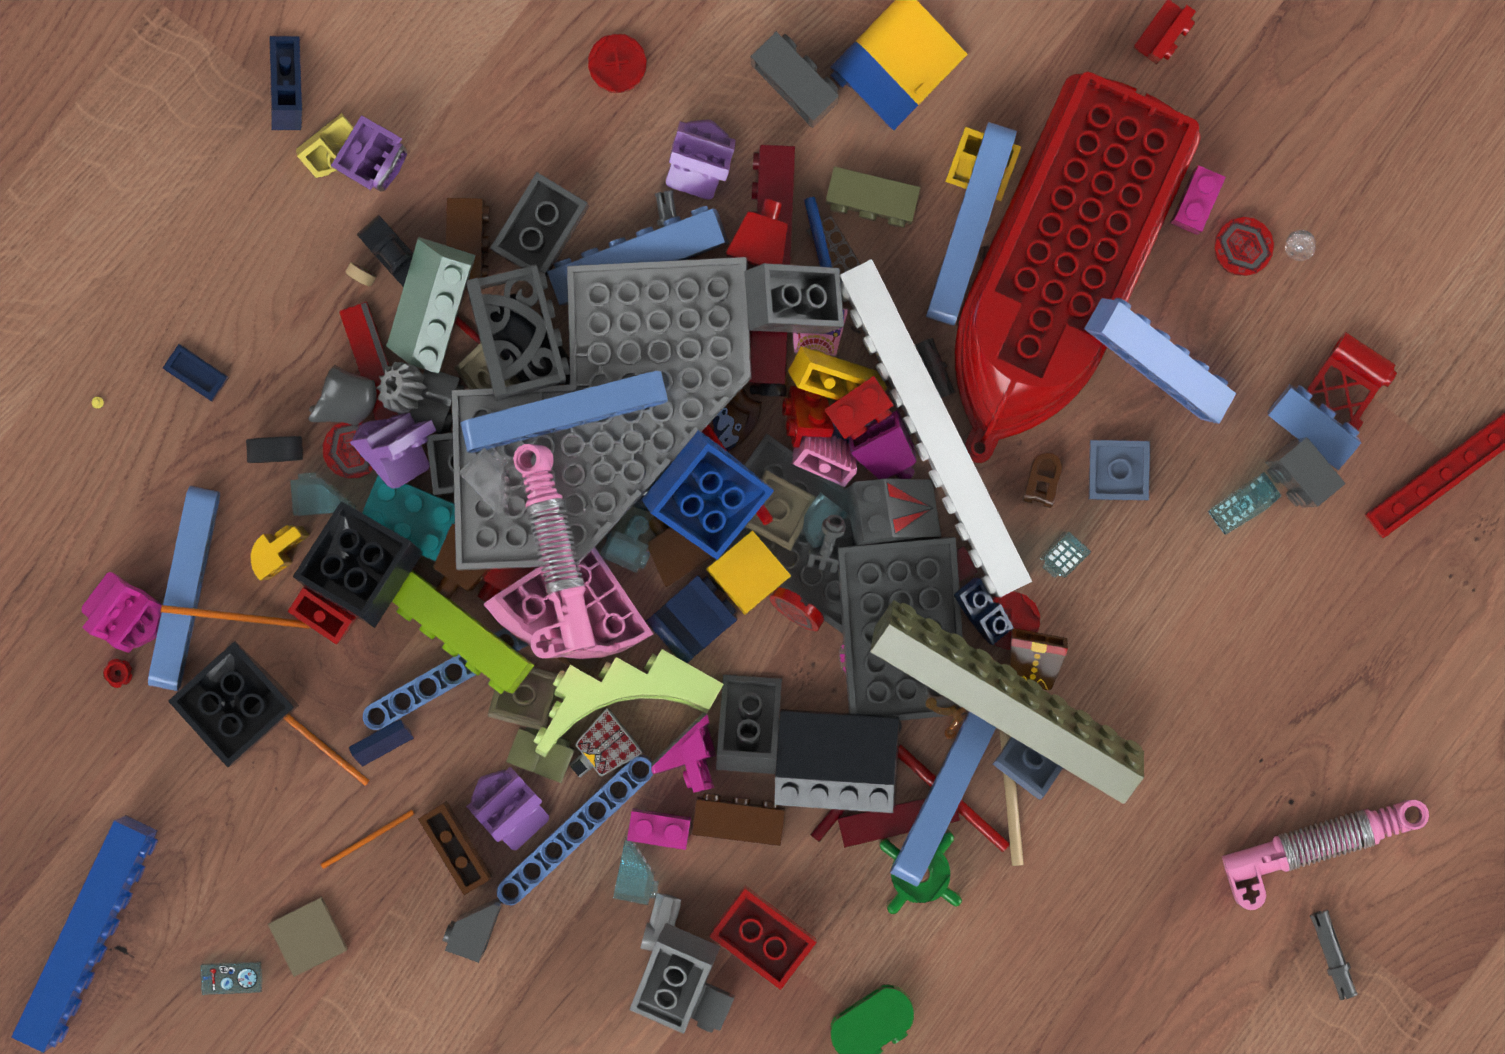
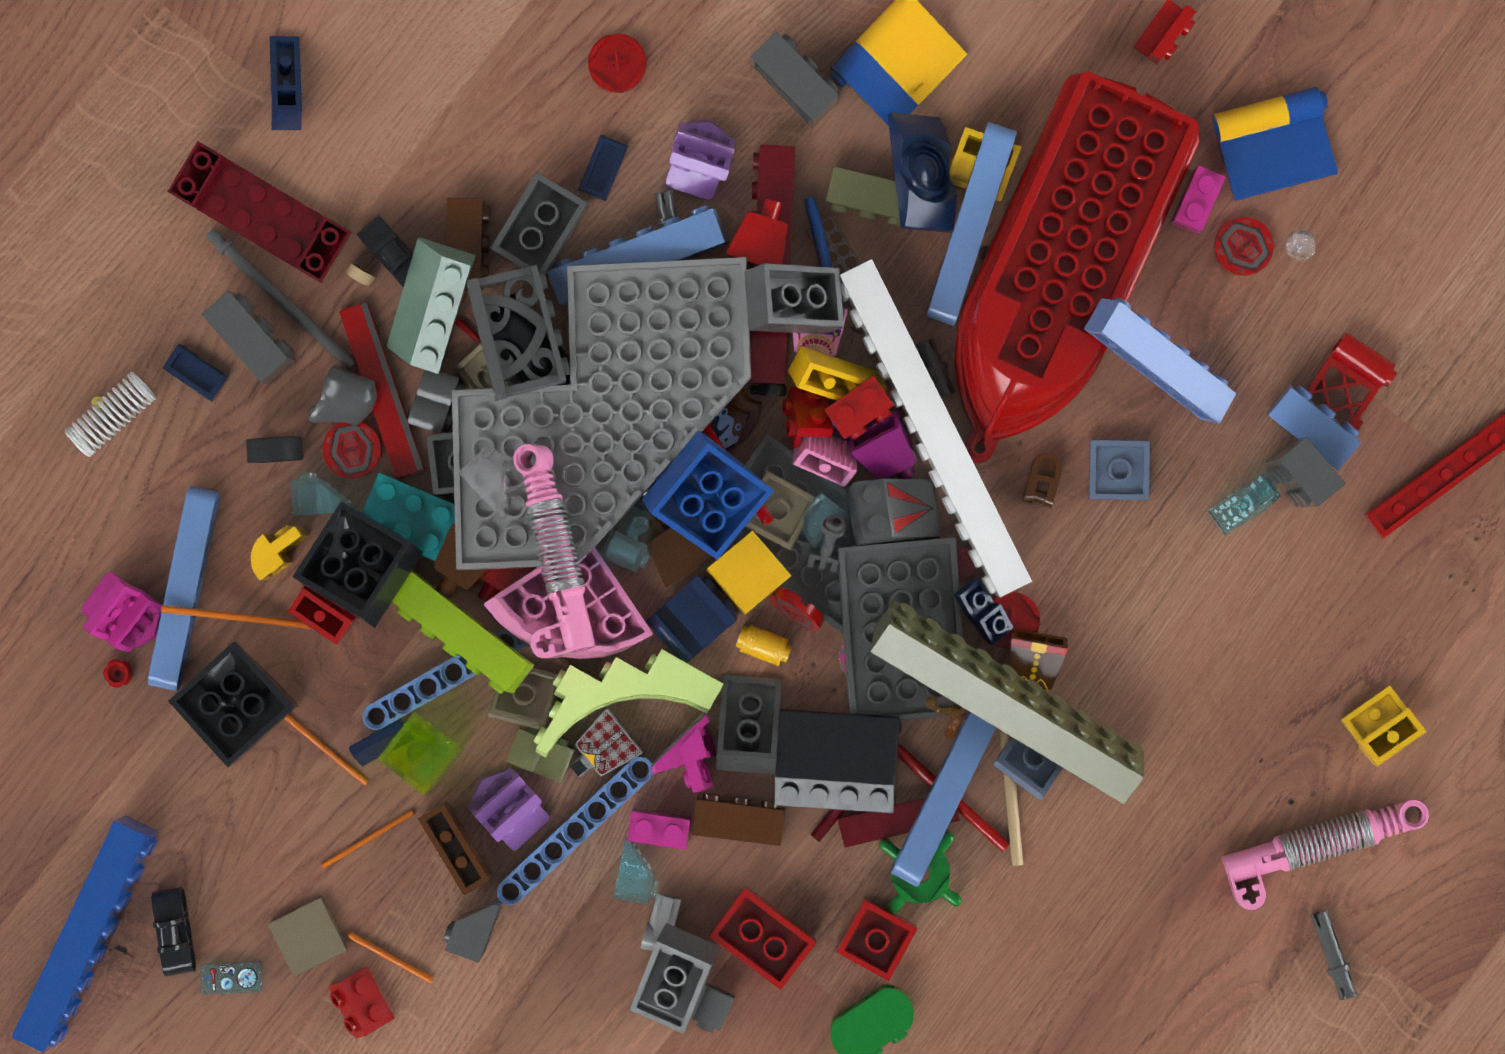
light yellow slope [296,113,354,178] -> none
medium lavender piece [331,115,407,191] -> none
medium lavender piece [350,412,436,489] -> none
light grey gear [377,362,427,413] -> none
medium blue beam [460,371,668,453] -> none
clear light blue slope [1040,532,1091,578] -> none
none -> white piece [65,372,156,457]
none -> black piece [151,887,196,976]
none -> dark red slope [167,141,352,283]
none -> dark grey brick [202,291,296,385]
none -> dark grey bar [206,229,356,370]
none -> red bracket [329,967,395,1039]
none -> orange axle [347,932,434,983]
none -> clear neon green slope [377,712,465,796]
none -> dark blue tile [578,135,628,201]
none -> yellow head [735,624,792,666]
none -> red brick [836,897,917,981]
none -> dark blue slope [887,112,957,233]
none -> blue door [1212,87,1338,201]
none -> yellow brick [1341,686,1427,767]

